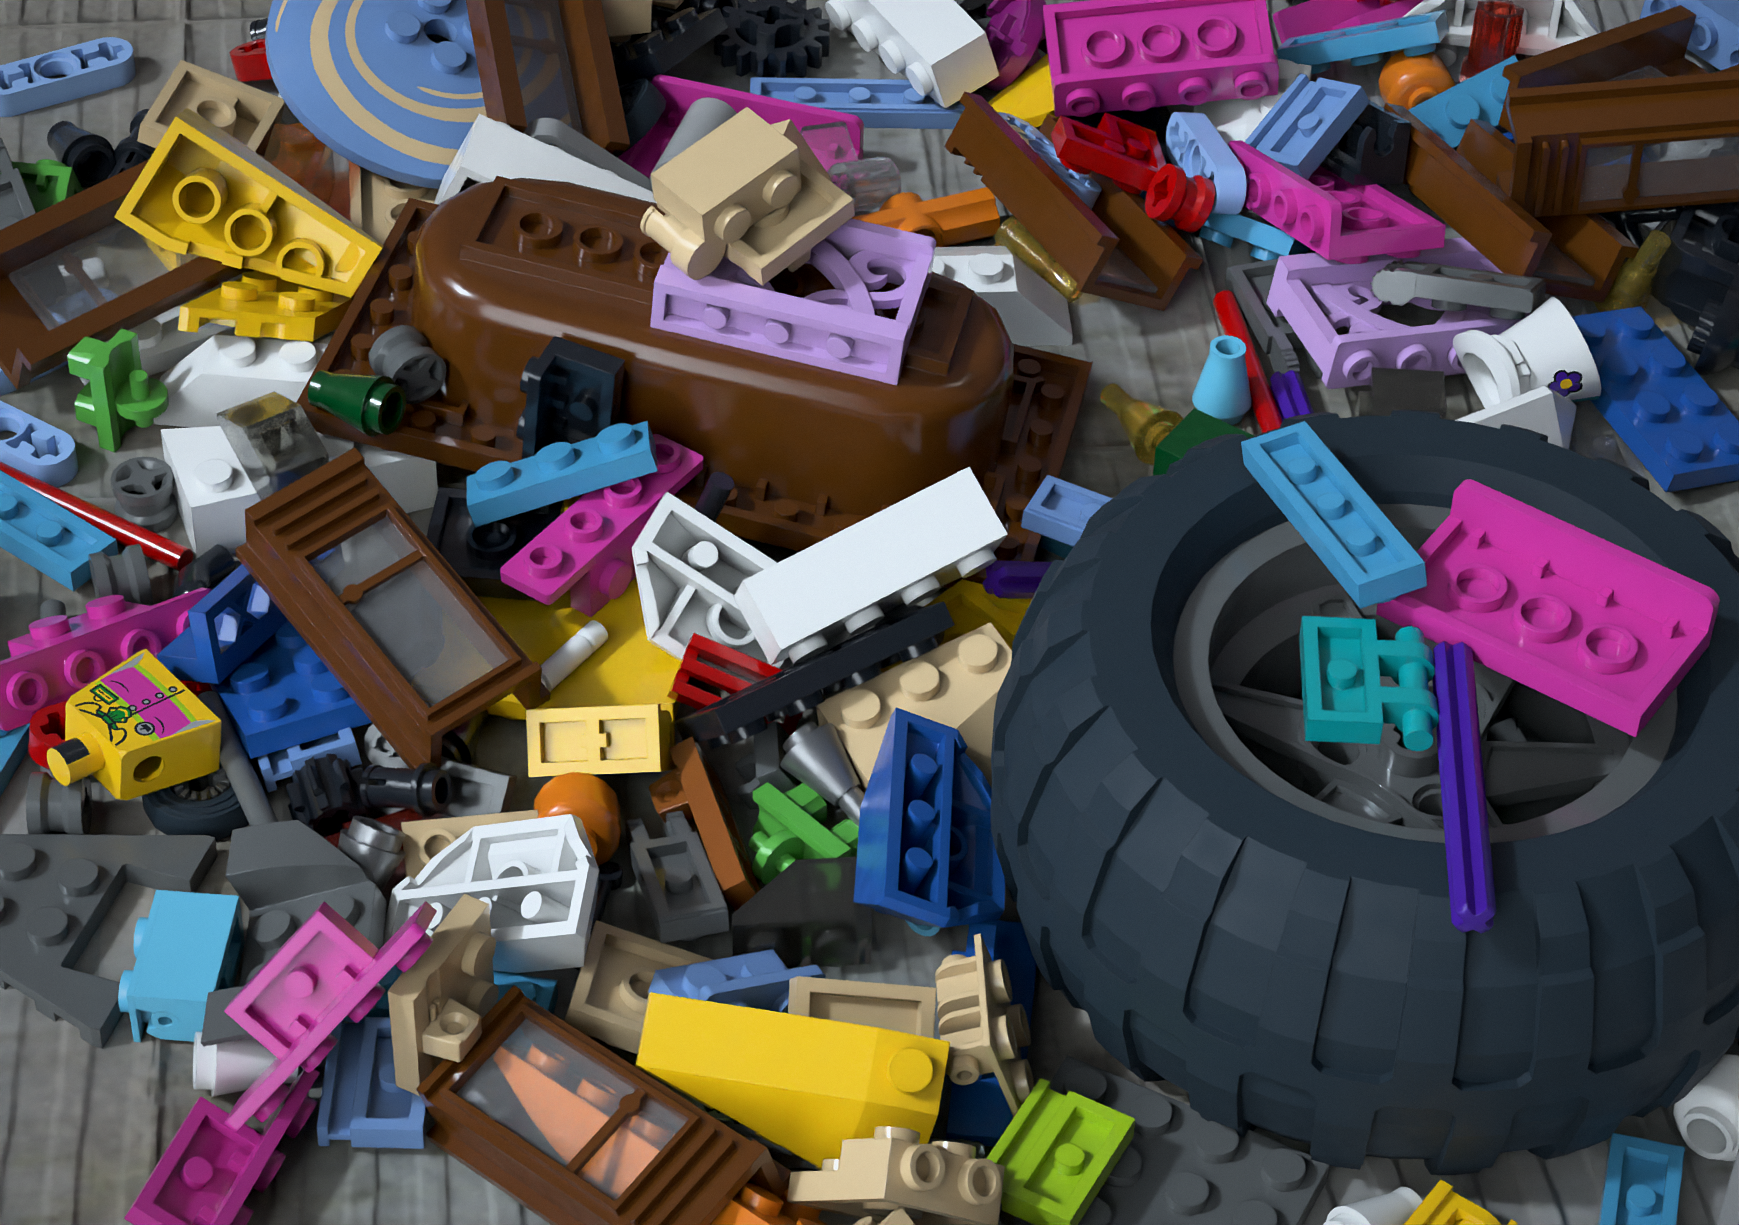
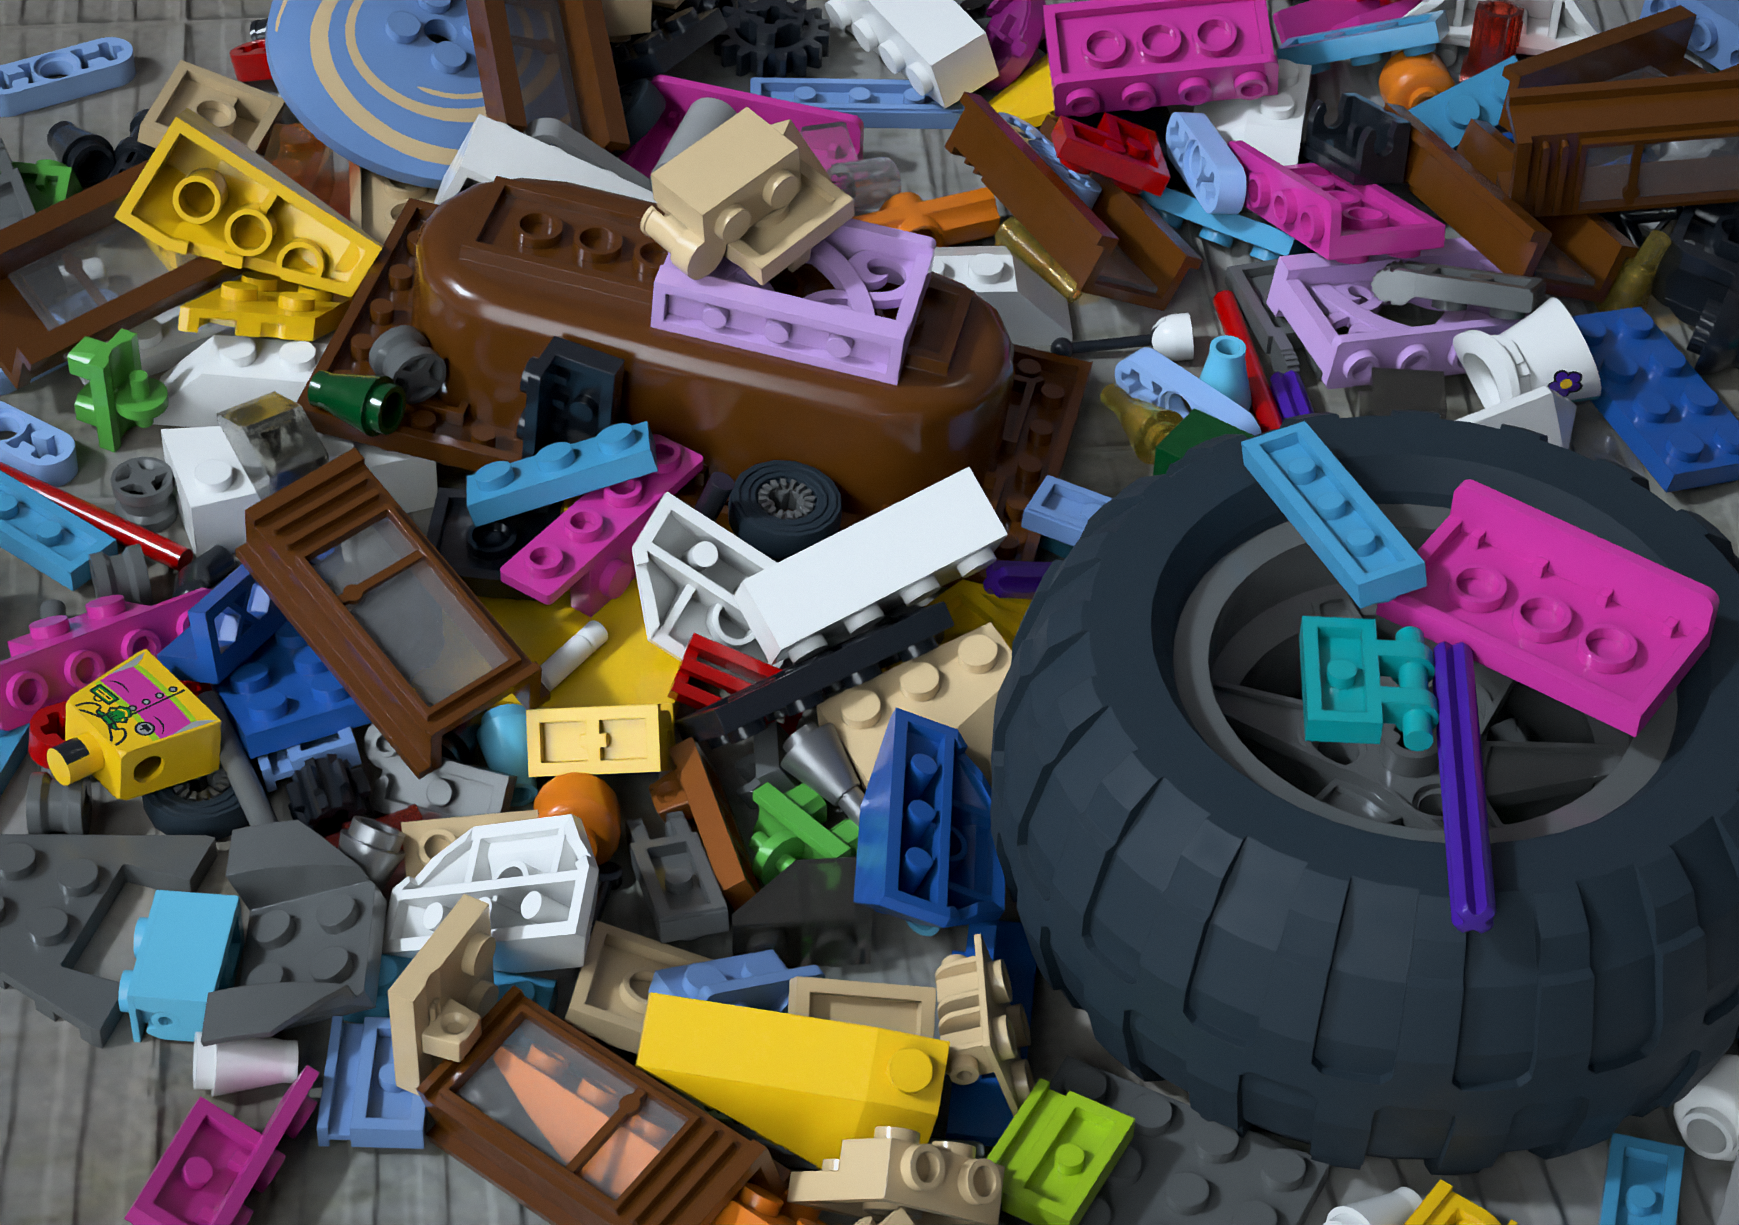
dark pink bracket [224,901,437,1133] -> none
black pin [360,763,452,817] -> none
red wheel [1145,164,1215,233] -> none
medium blue plate [1245,73,1370,180] -> none
none -> medium azure cone [476,704,538,807]
none -> black bush [728,460,842,559]
none -> hinge [1050,313,1194,361]
none -> light blue beam [1115,347,1262,436]

